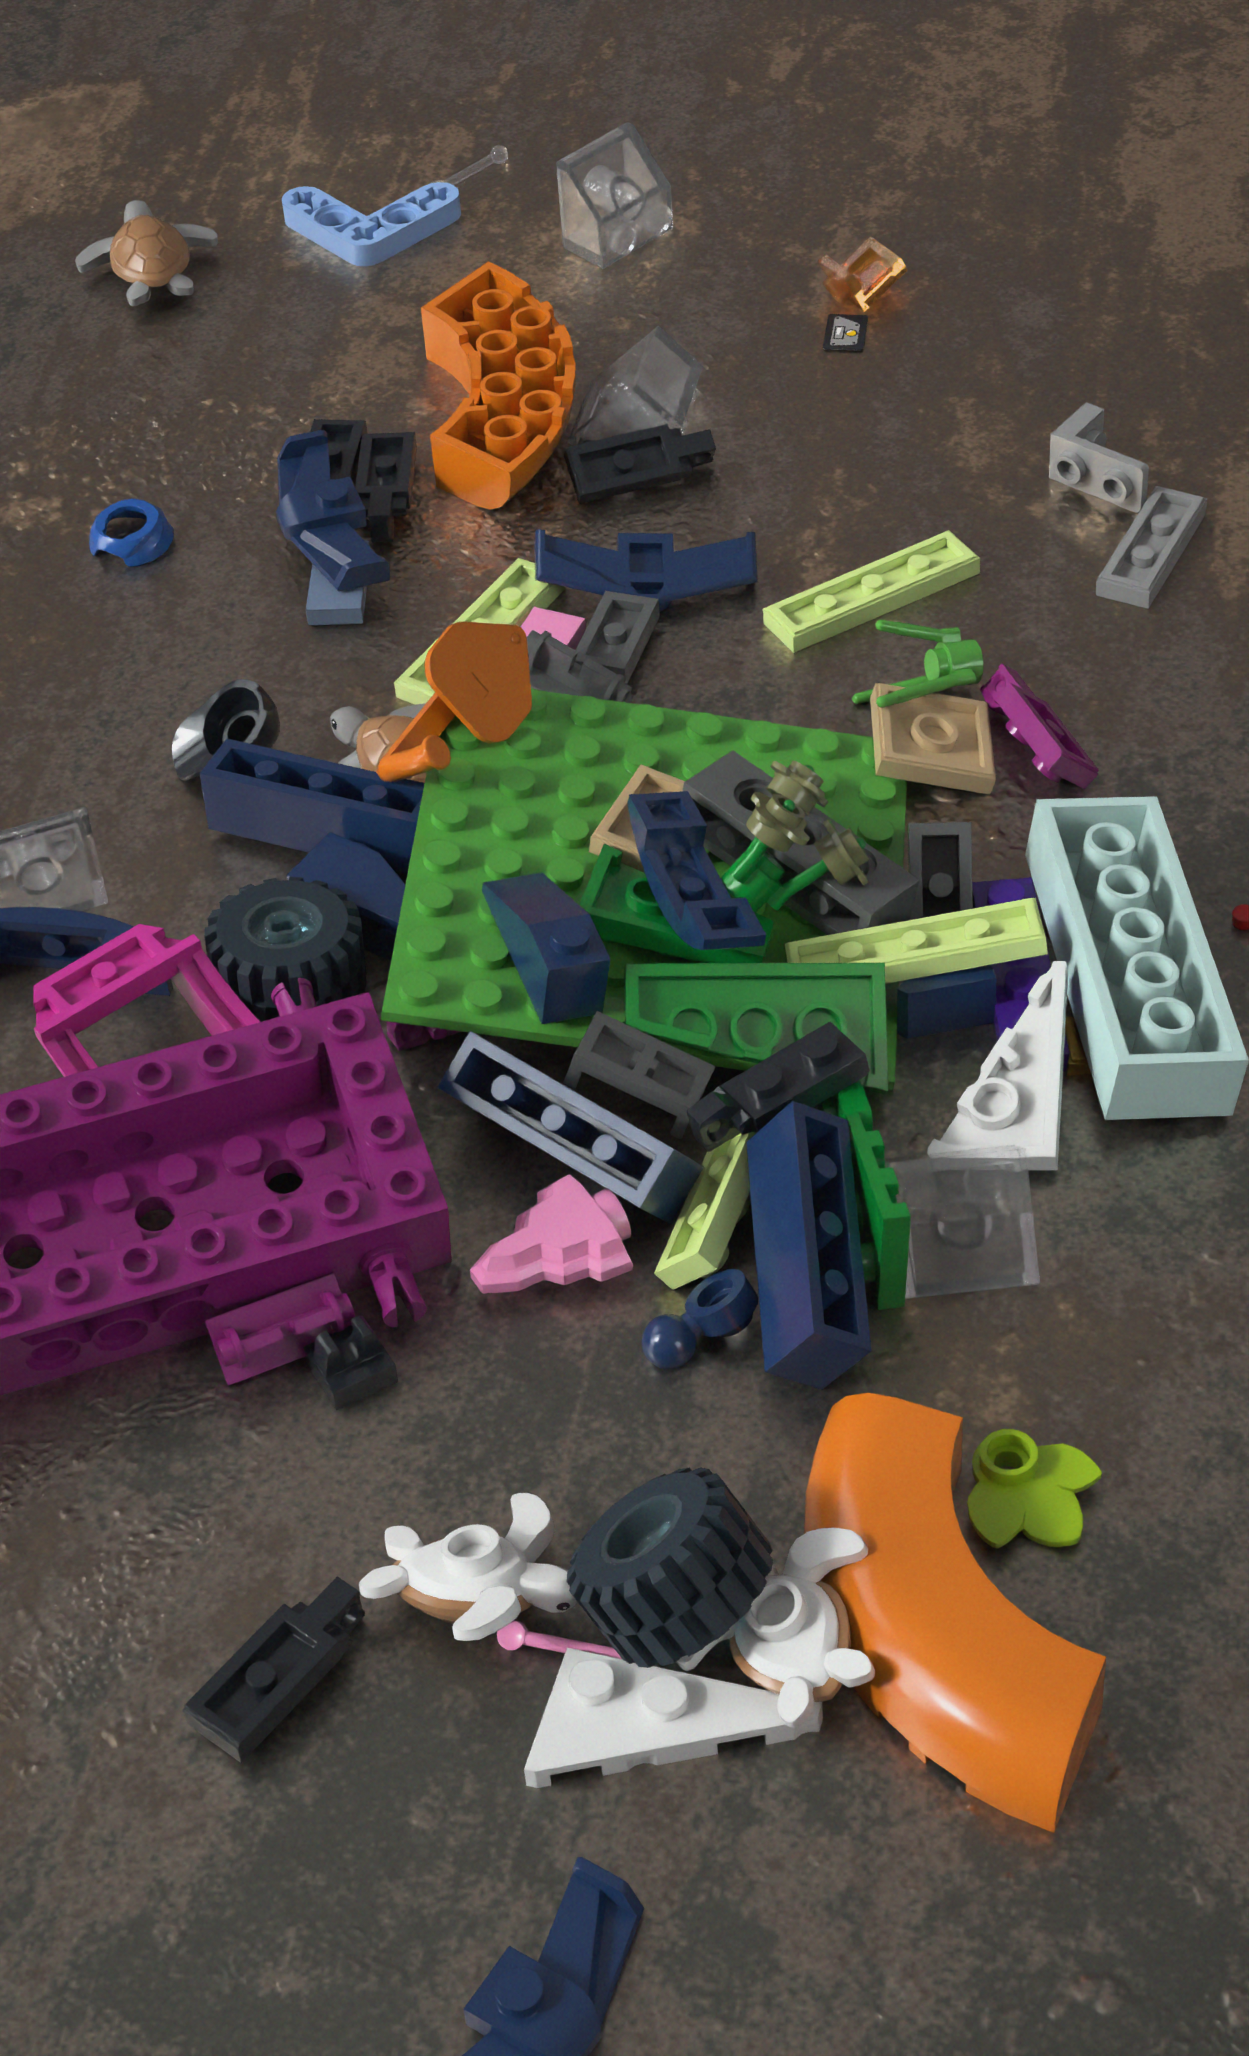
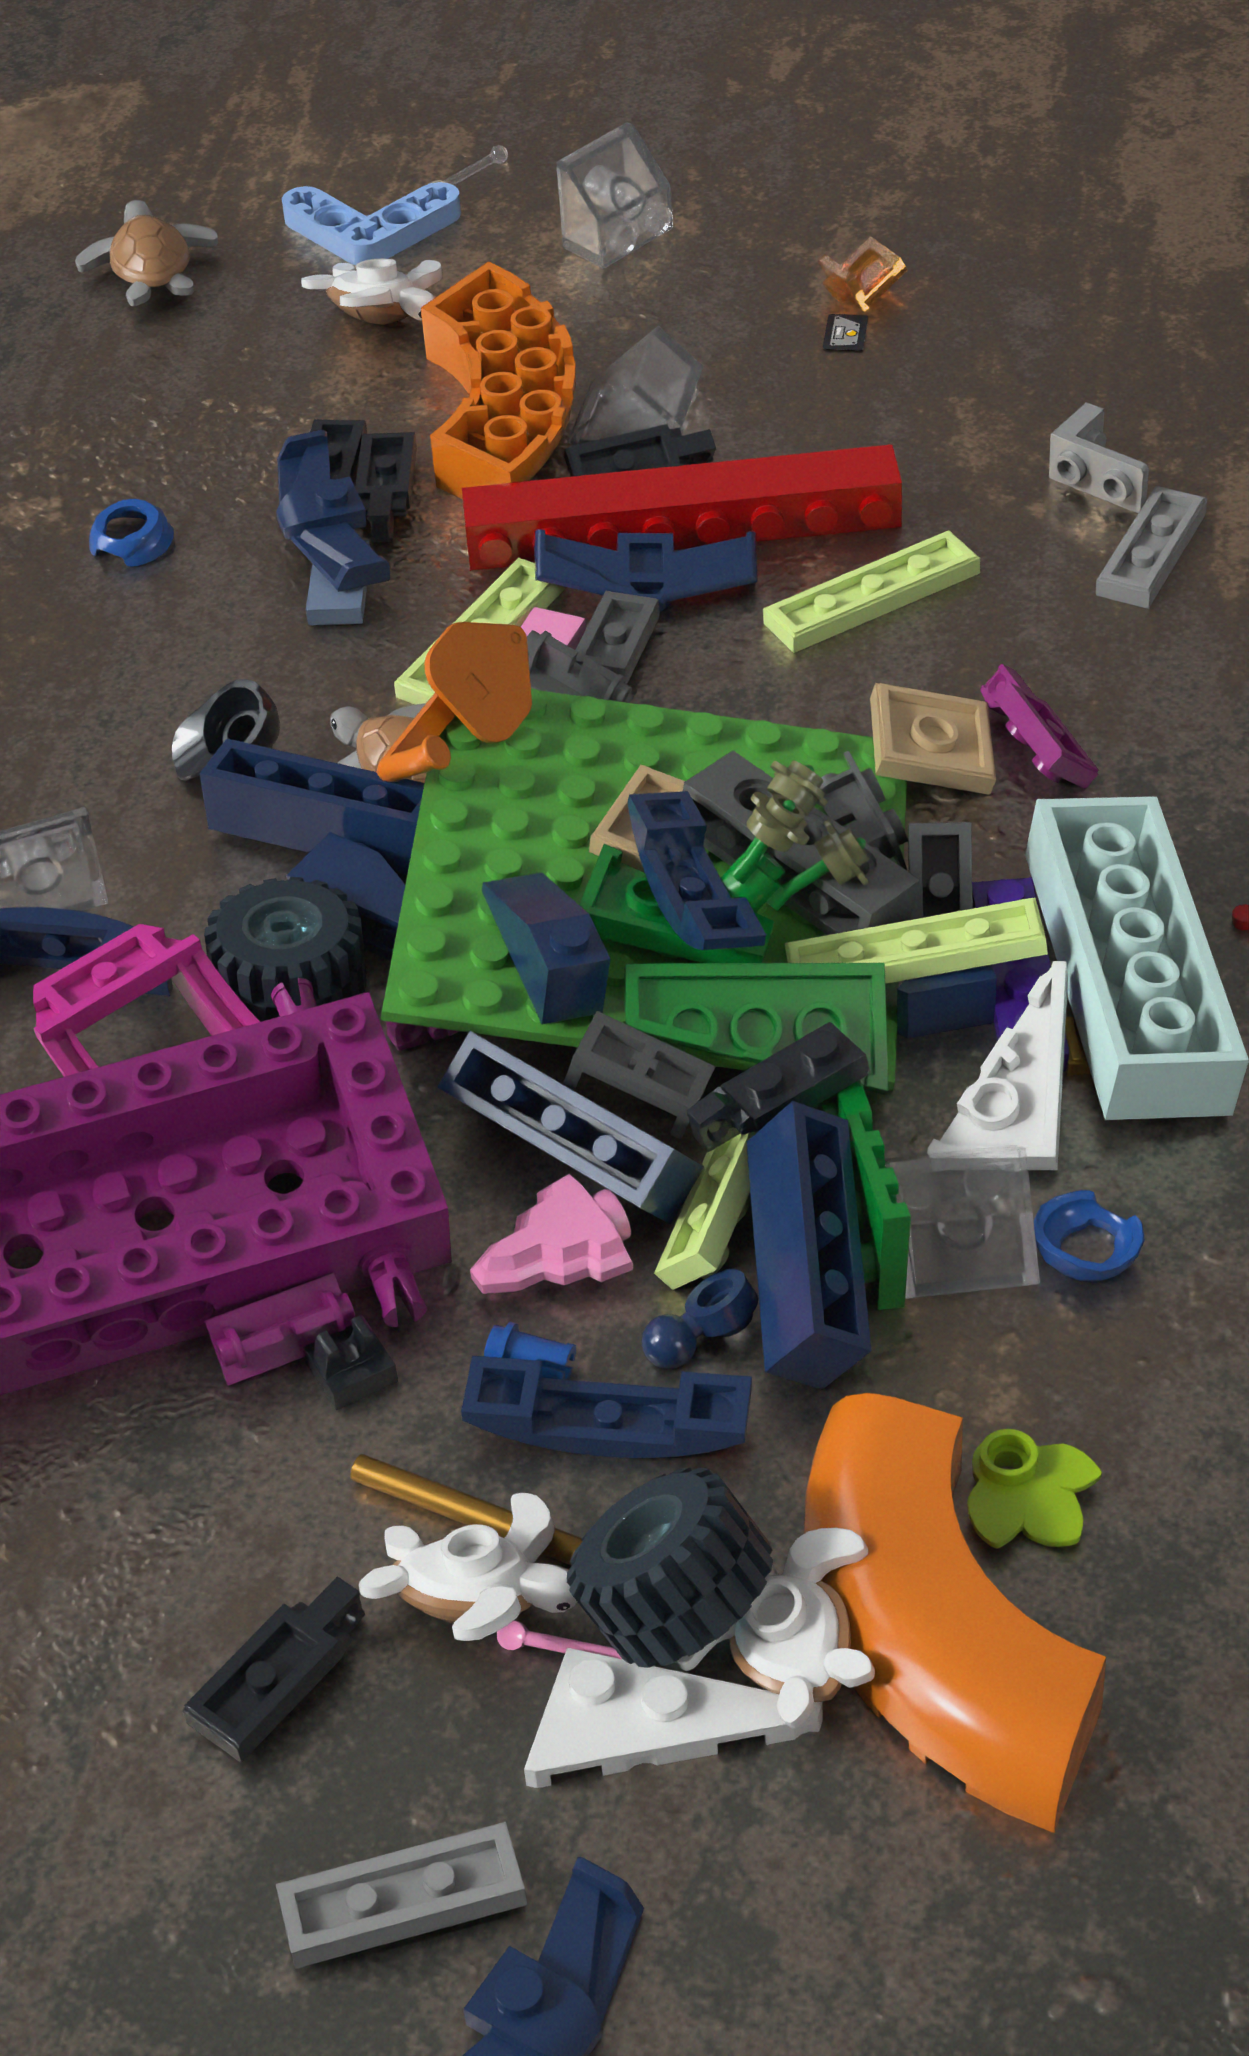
bright green plant [852,620,984,708] -> none
none -> light grey plate [276,1822,527,1969]
none -> white animal [301,258,443,325]
none -> pearl gold bar [351,1454,583,1565]
none -> dark blue slope [461,1356,752,1458]
none -> red brick [462,444,902,571]
none -> blue pin [484,1322,576,1380]
none -> dark grey hinge [820,751,908,870]
none -> blue piece [1033,1190,1145,1283]

